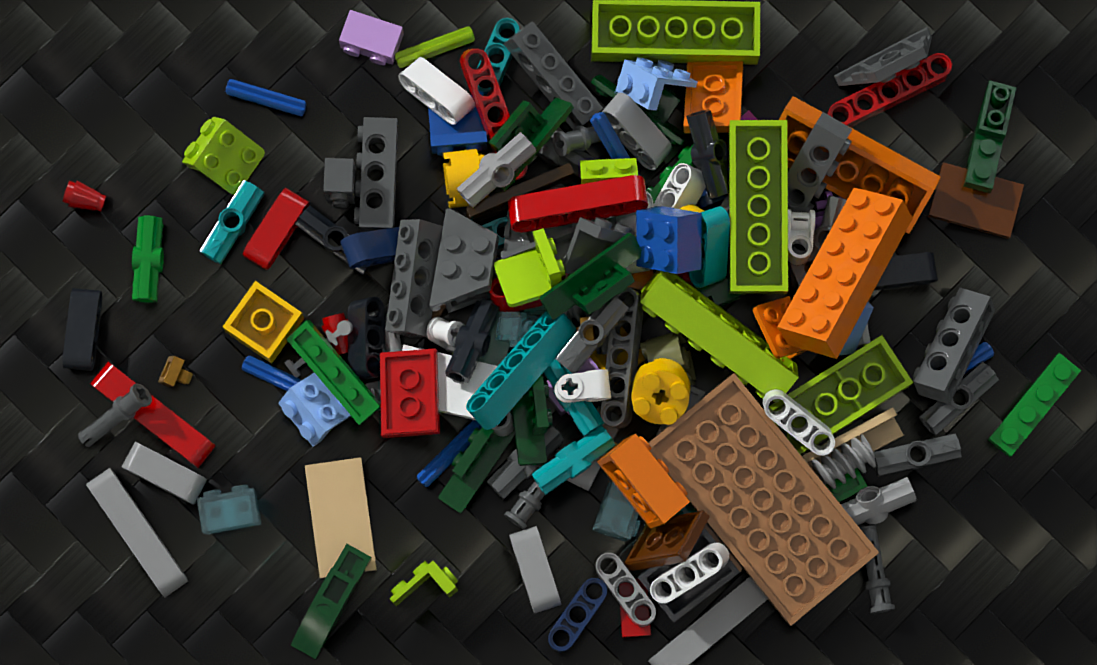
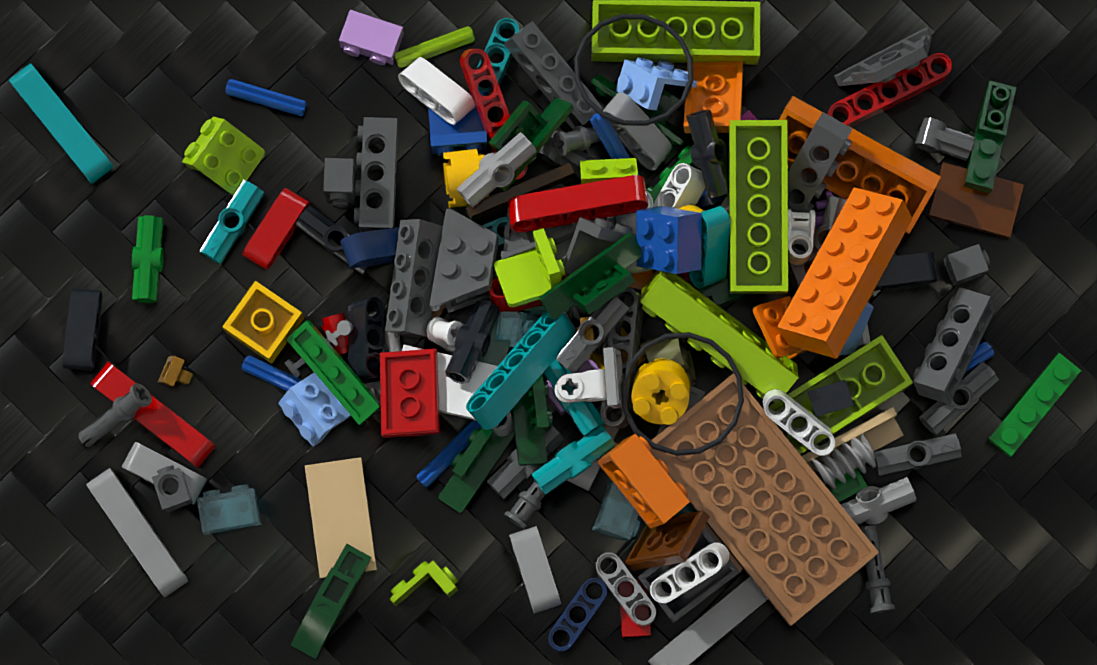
red cone [62,181,106,212] -> none
none -> teal beam [9,63,114,184]
none -> dark grey brick [152,465,193,512]
none -> black piece [574,14,693,126]
none -> light grey tile [603,347,623,409]
none -> black piece [621,332,744,456]
none -> black piece [808,380,854,417]
none -> dark grey piece [915,118,975,161]
none -> dark grey brick [943,244,990,286]

